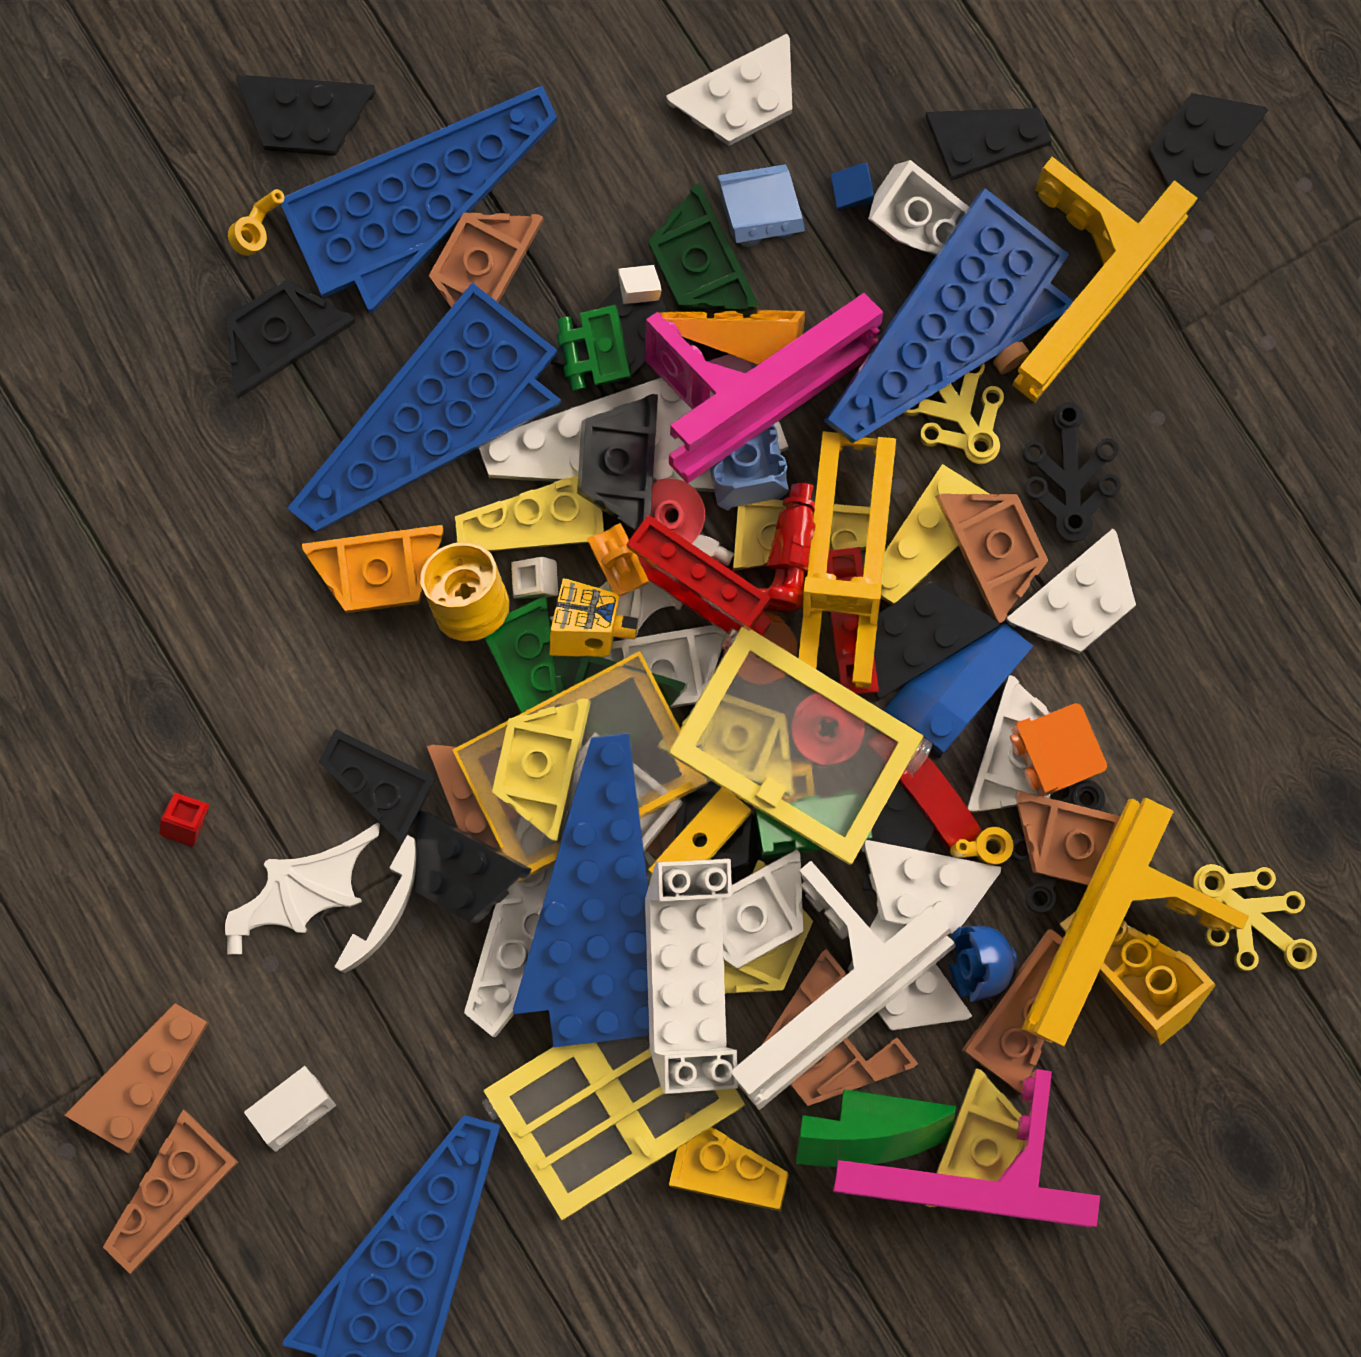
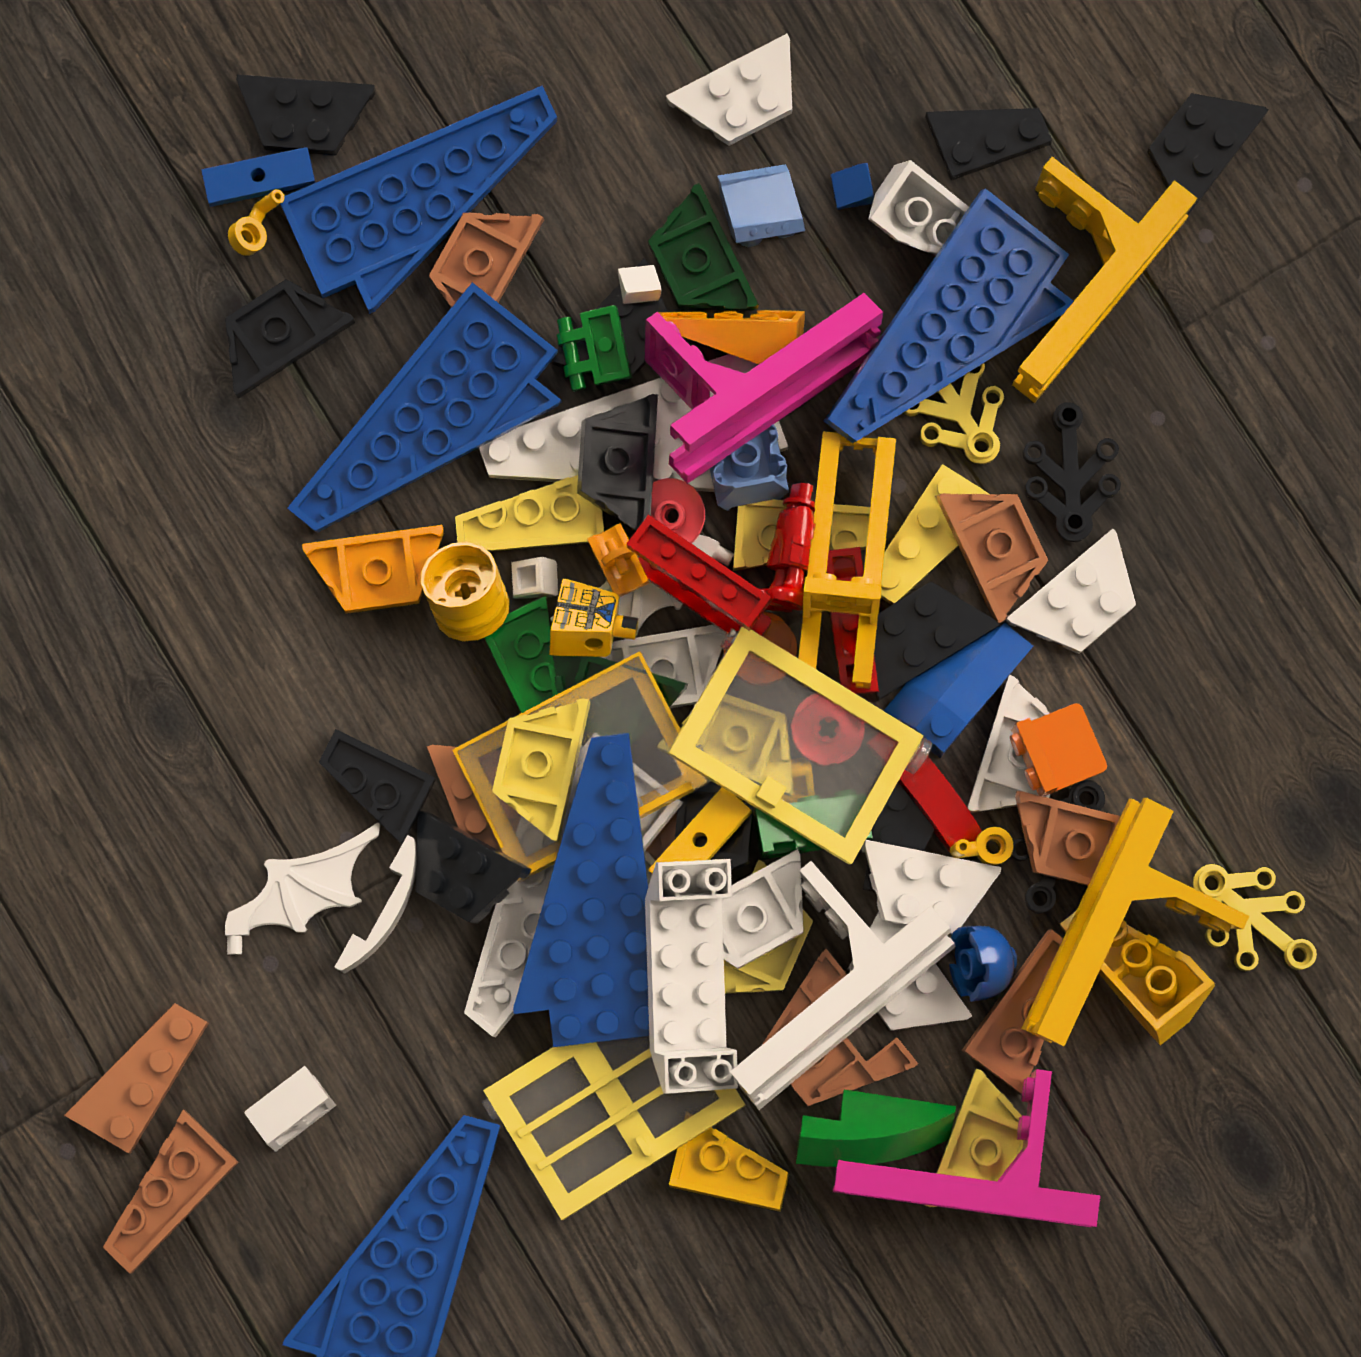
red slope [159,792,209,847] -> none
medium nougat tile [993,342,1030,375] -> none
none -> blue tile [201,147,316,207]

